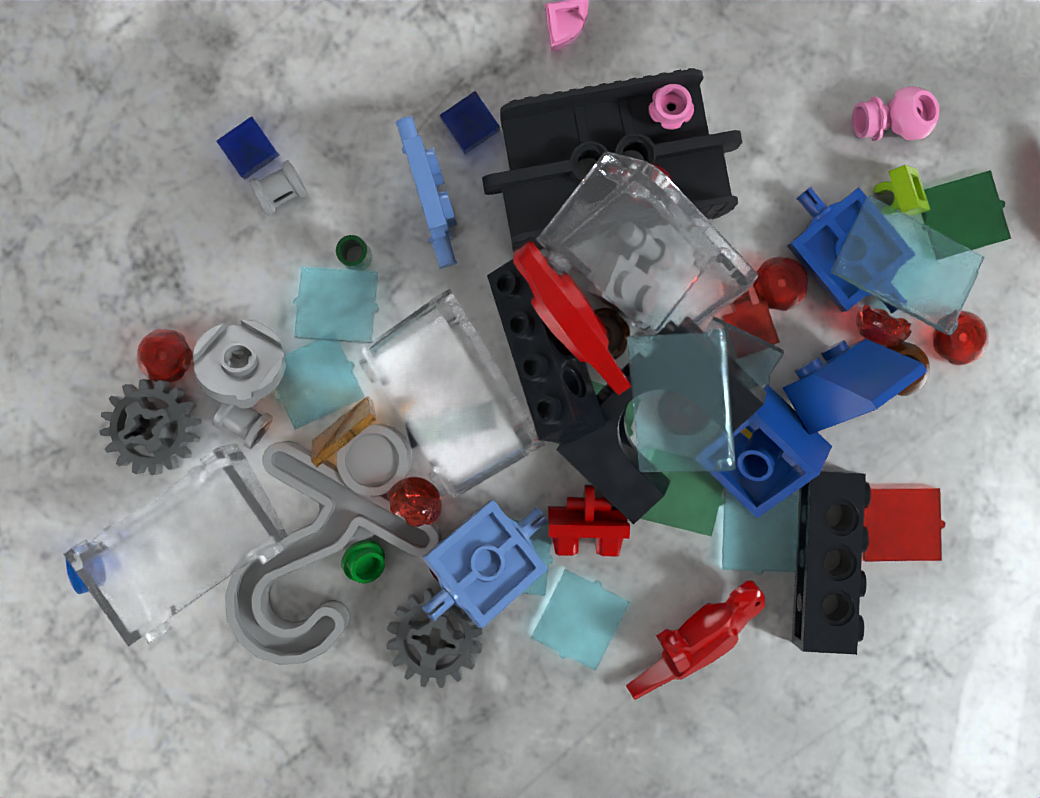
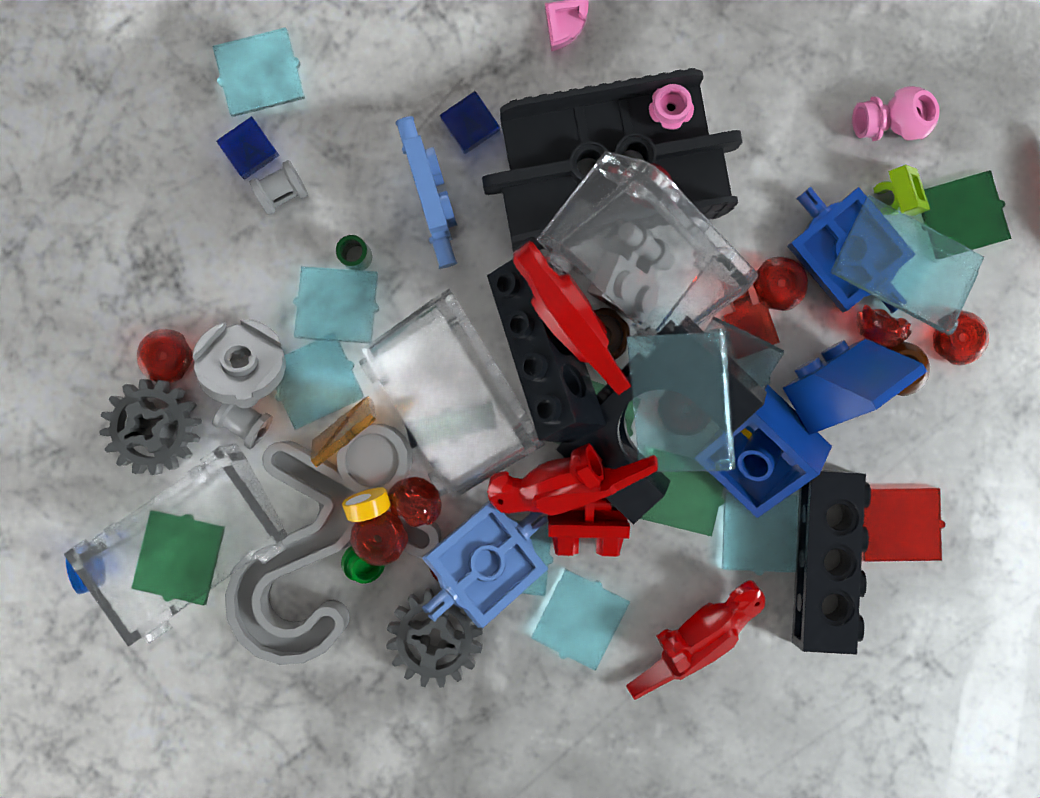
none -> clear green piece [131,510,225,606]
none -> clear light blue piece [213,27,305,117]
none -> yellow tile [342,487,391,522]
none -> clear red plate [350,511,408,566]
none -> red animal [487,443,658,516]

